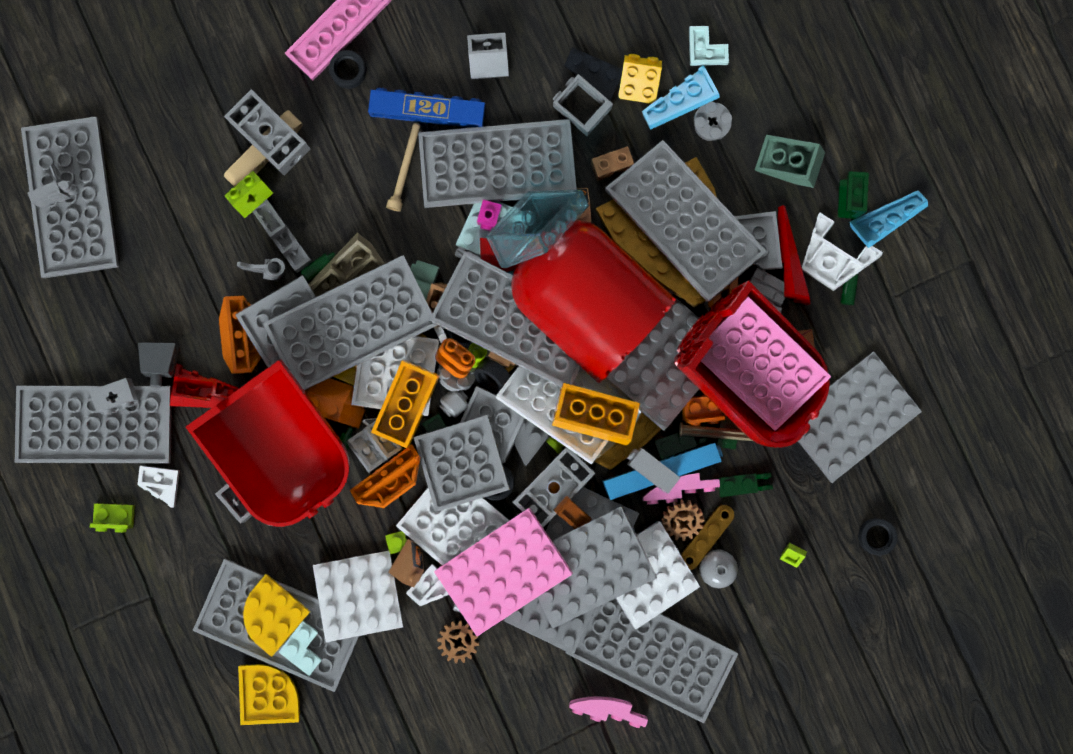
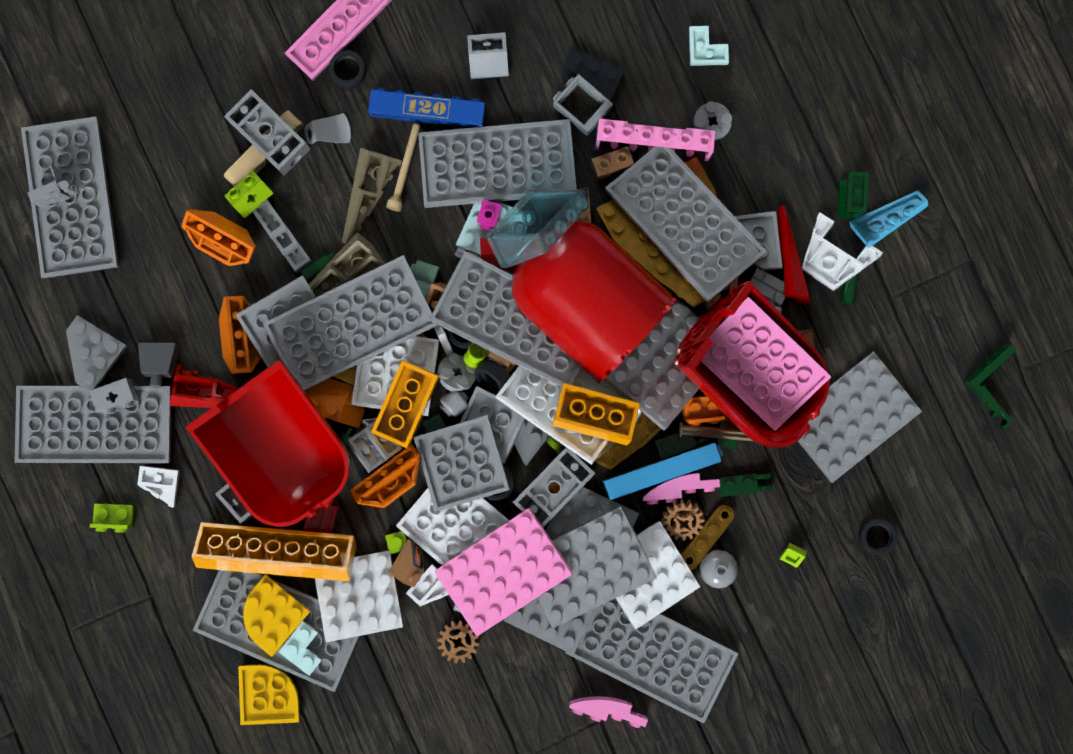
light grey pin [237,258,285,282] -> none
orange brick [435,338,475,378] -> none
dark orange tile [554,496,592,529] -> none
yellow bracket [619,54,662,104] -> none
light grey window [627,448,680,493] -> none
medium azure wing [642,65,720,130] -> none
sand green slope [755,135,825,188] -> none
none -> light grey plate [66,315,127,391]
none -> orange wedge [181,209,256,266]
none -> light orange brick [192,522,357,581]
none -> red plate [302,505,338,534]
none -> light grey piece [304,113,351,144]
none -> dark tan wedge [342,148,402,244]
none -> bright pink window [595,119,715,161]
none -> dark green hinge [964,345,1016,429]

